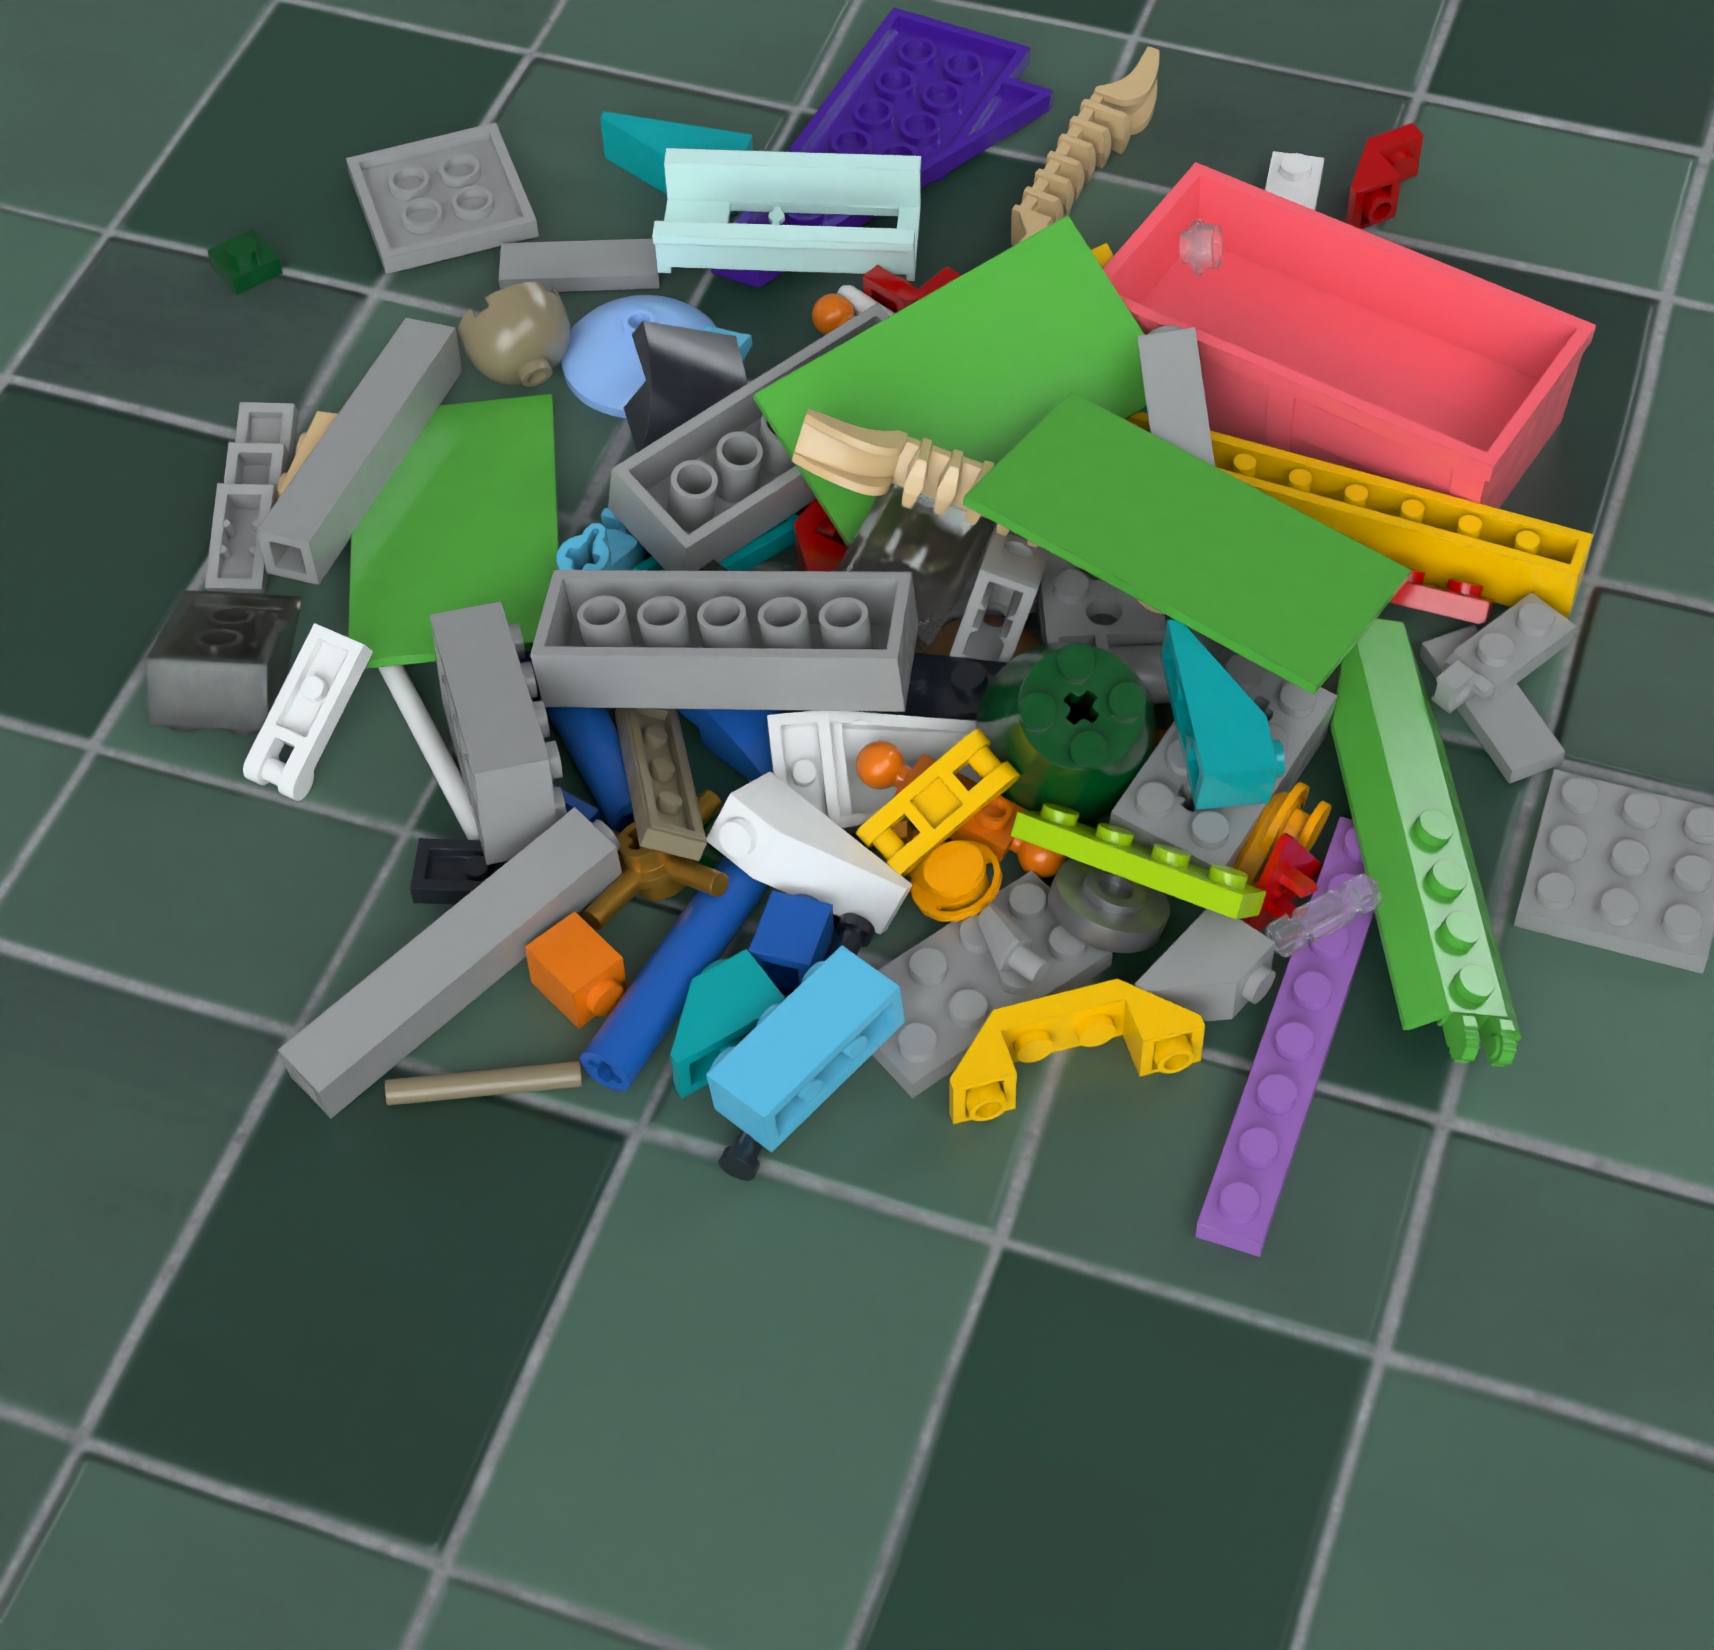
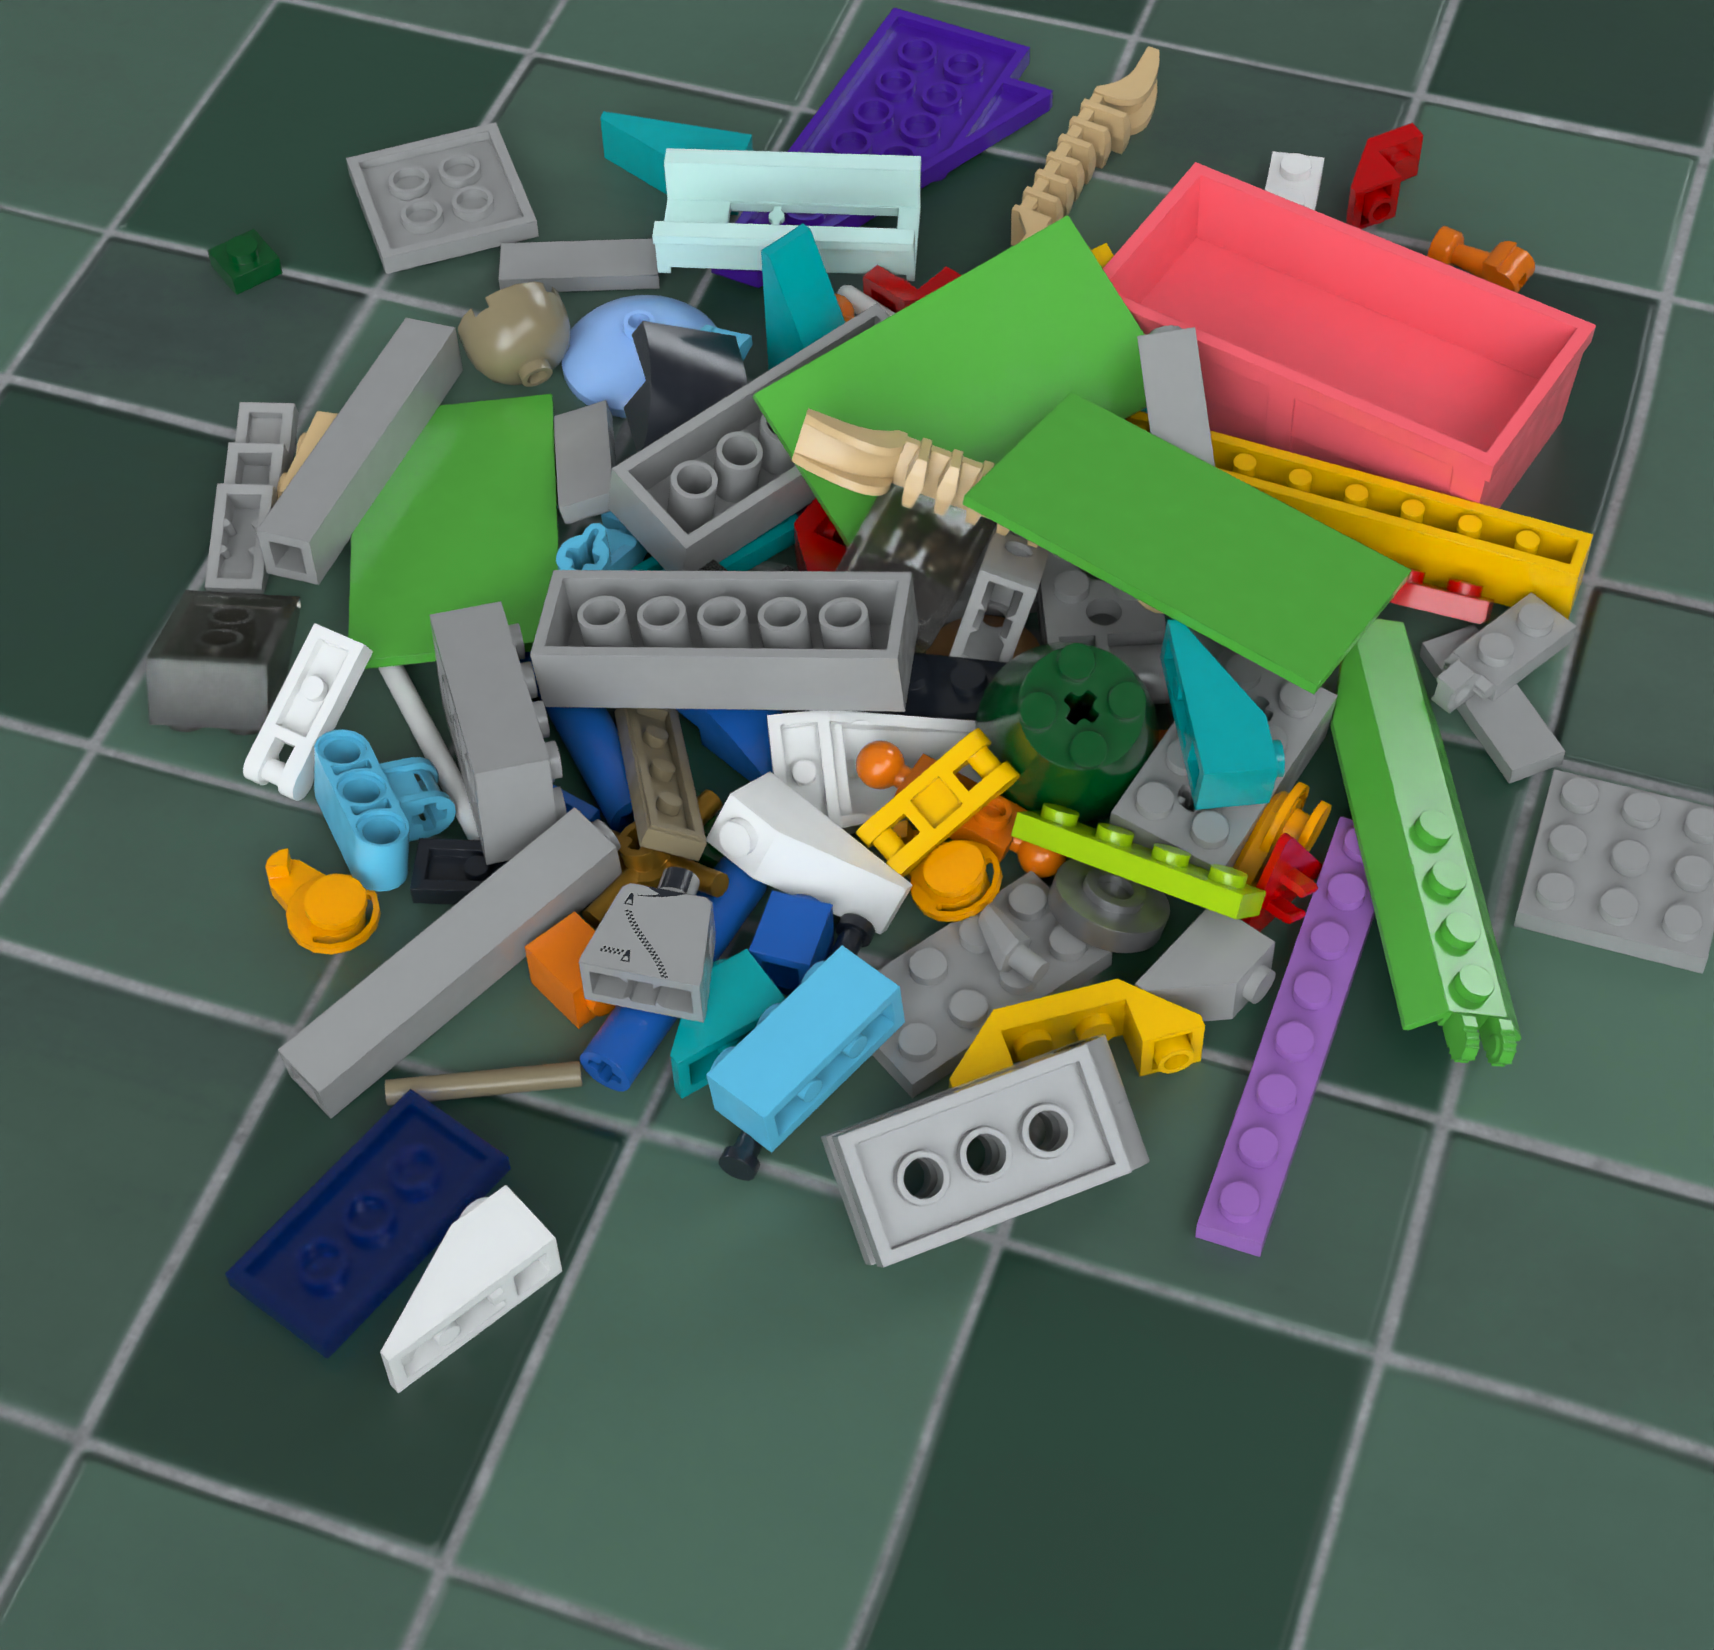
clear plate [1179,219,1223,276] -> none
clear axle [1265,874,1383,957] -> none
none -> clear blue plate [225,1089,511,1359]
none -> light orange piece [265,848,381,955]
none -> medium azure piece [314,729,456,892]
none -> white slope [380,1185,562,1393]
none -> light grey tile [554,400,616,524]
none -> light grey torso [579,867,716,1023]
none -> teal slope [761,223,845,370]
none -> light grey hinge [821,1034,1150,1268]
none -> orange leg [1427,226,1535,293]

